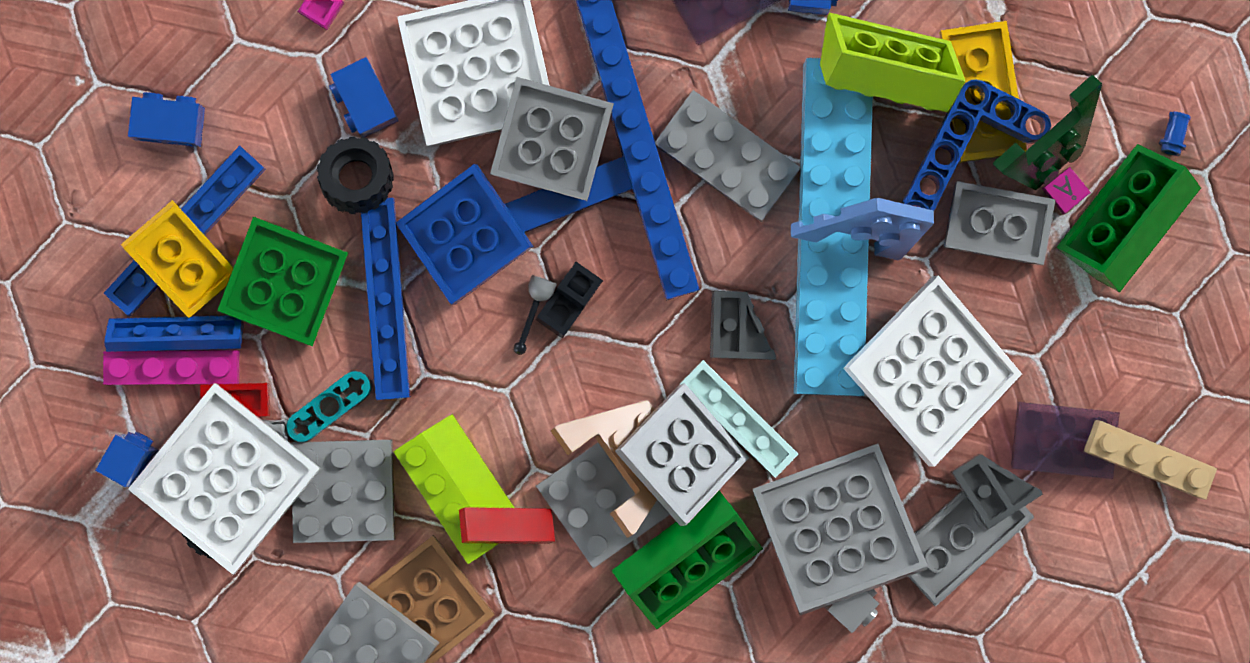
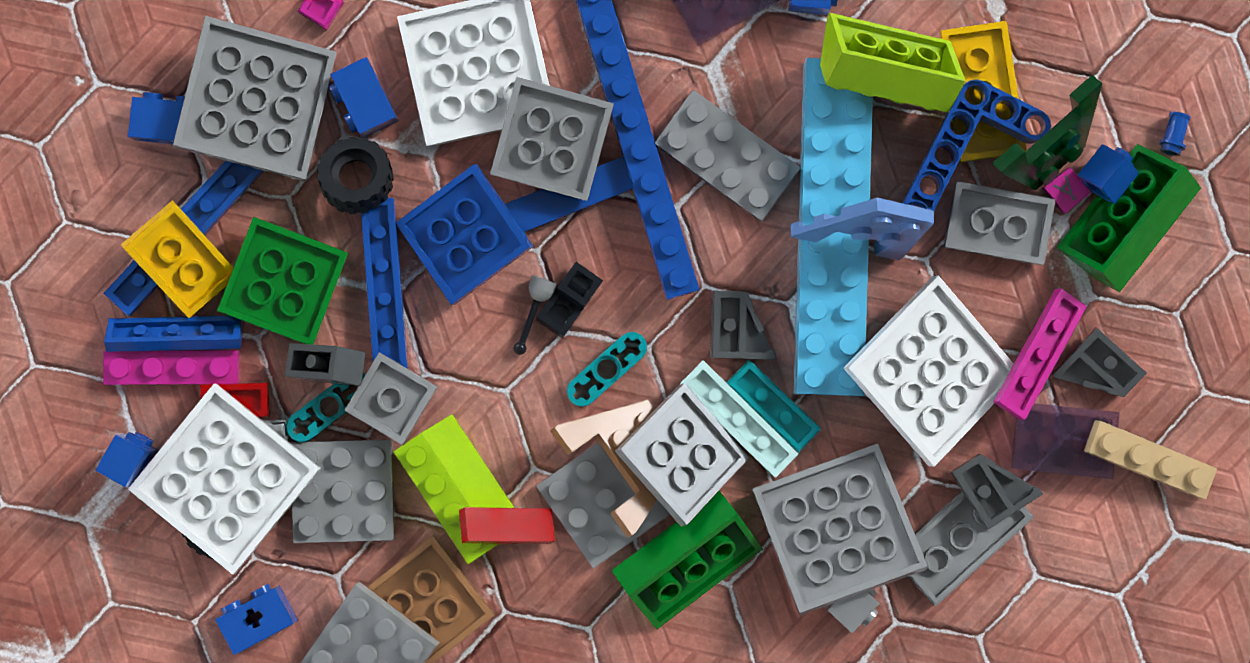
none -> light grey plate [172,16,337,181]
none -> blue brick [215,583,299,655]
none -> dark grey brick [285,343,366,386]
none -> light grey plate [344,352,438,445]
none -> teal beam [567,332,647,406]
none -> teal tile [727,360,821,453]
none -> dark pink plate [993,288,1087,420]
none -> dark grey wing [1052,327,1147,397]
none -> blue brick [1078,144,1139,204]

